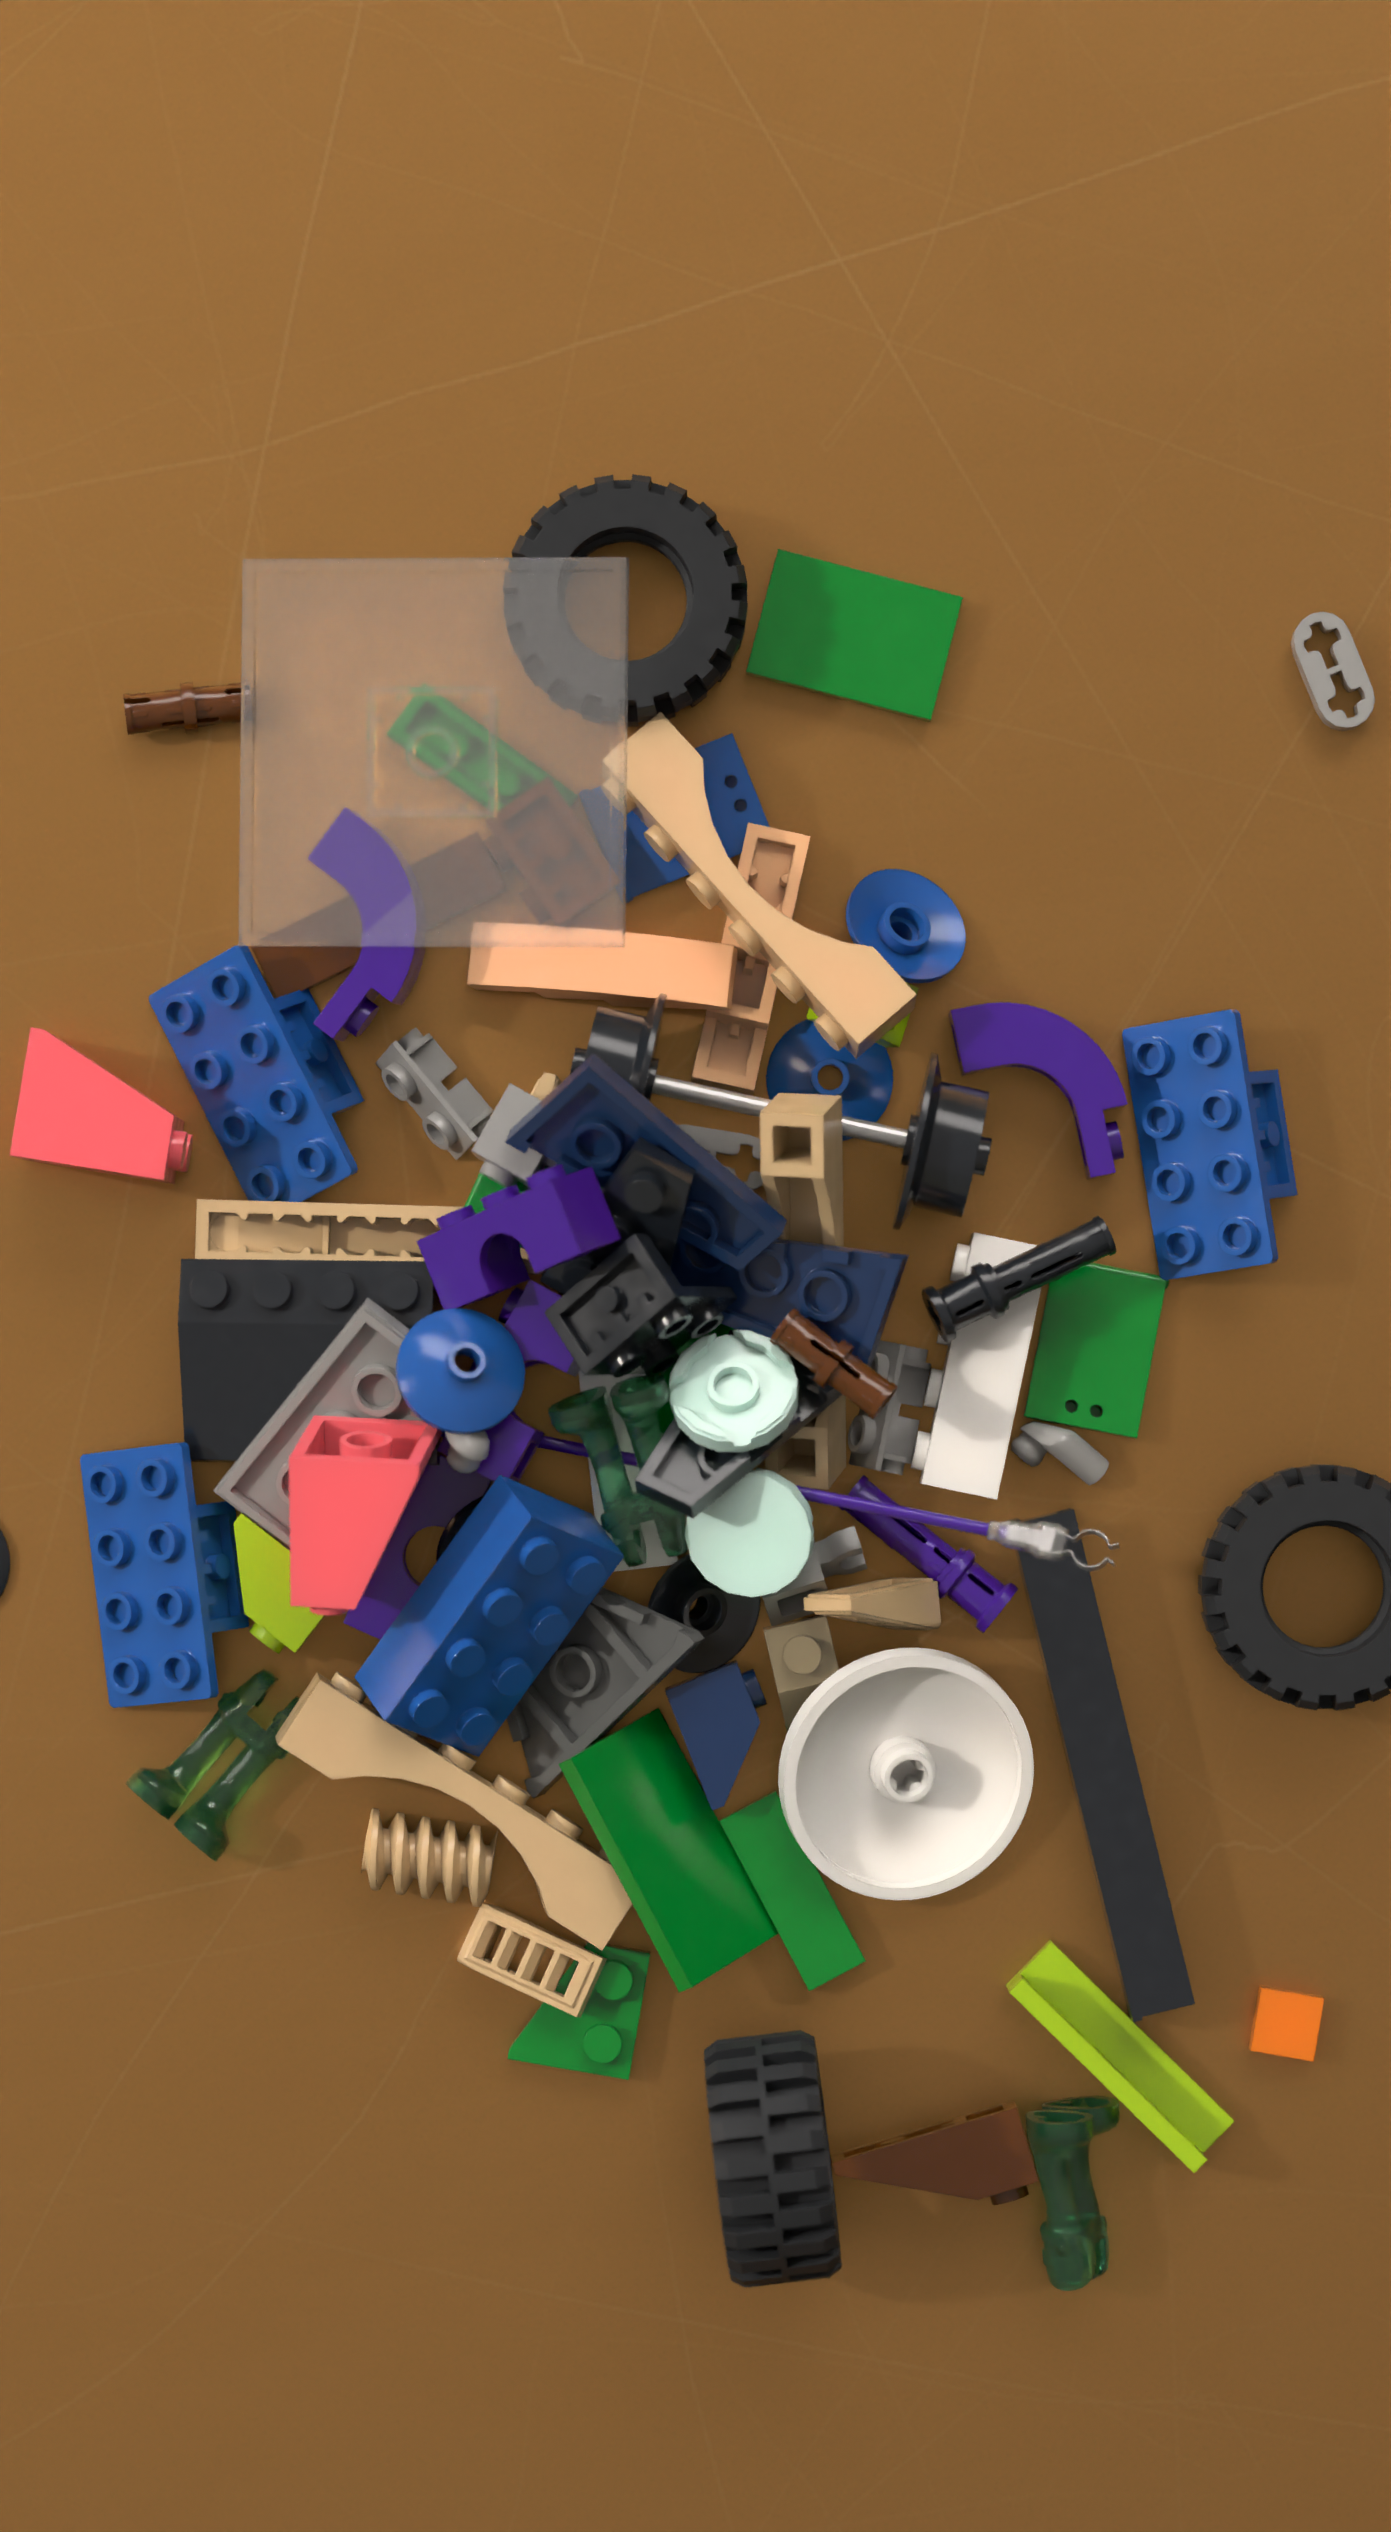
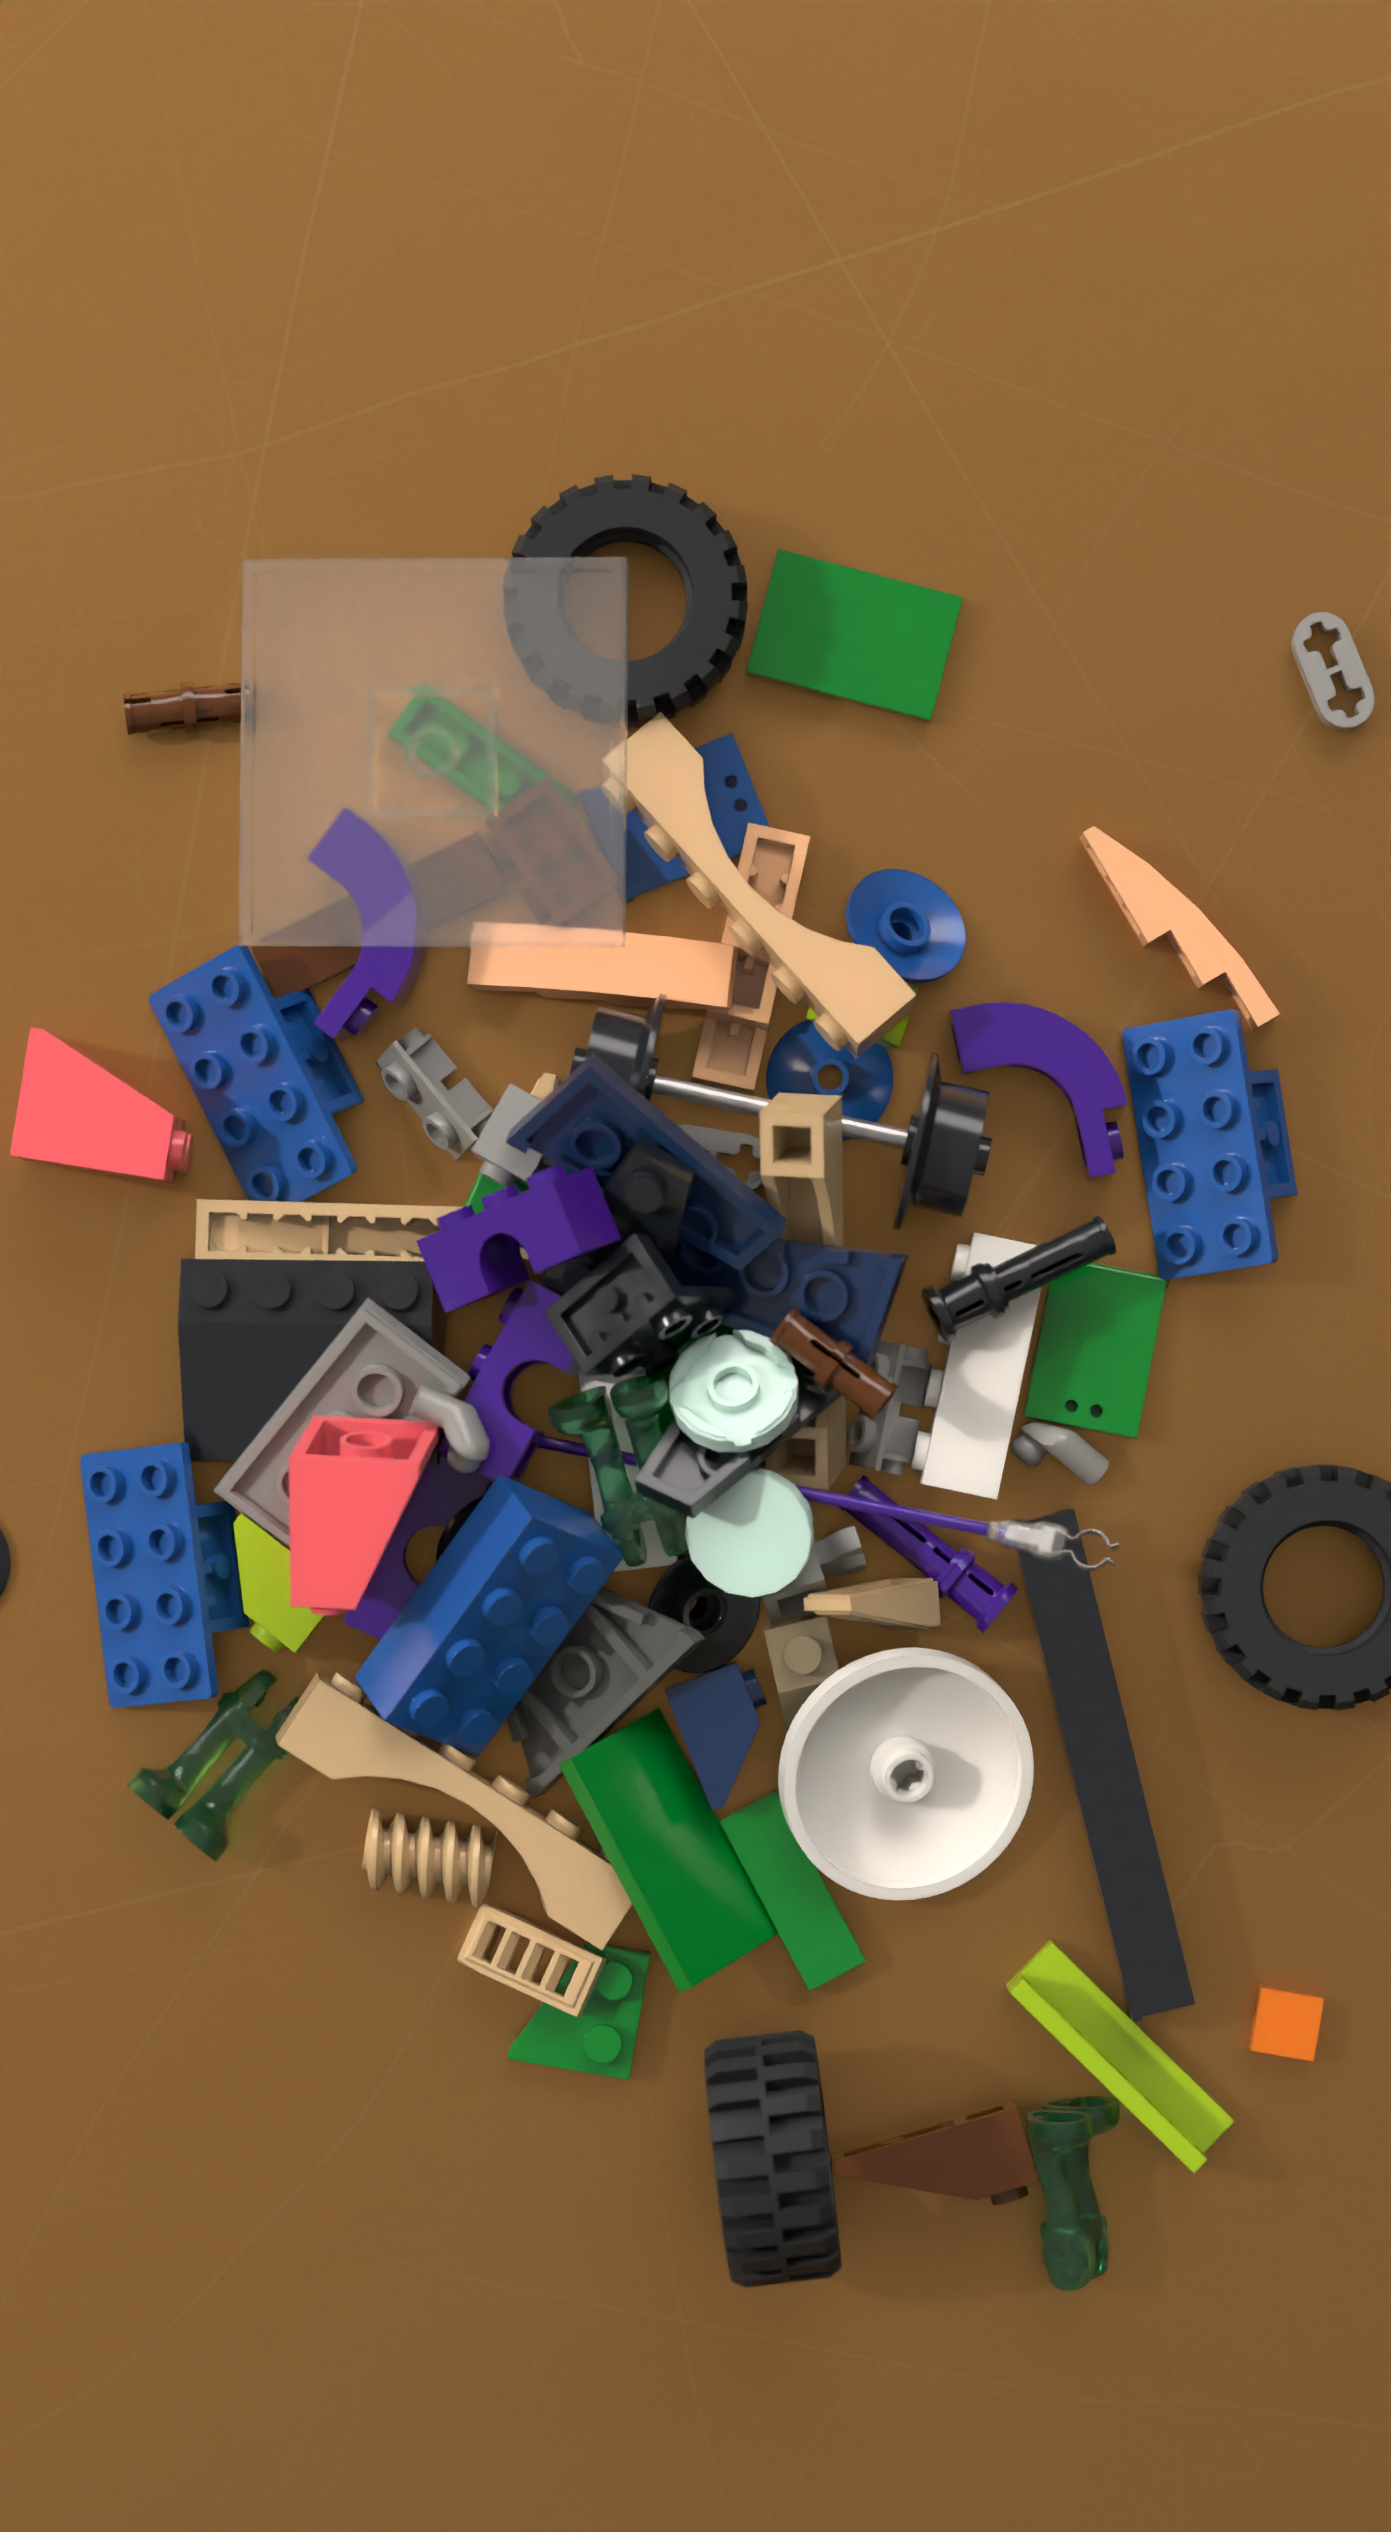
blue dish [396,1308,525,1434] -> none
none -> light nougat slope [1079,826,1280,1031]

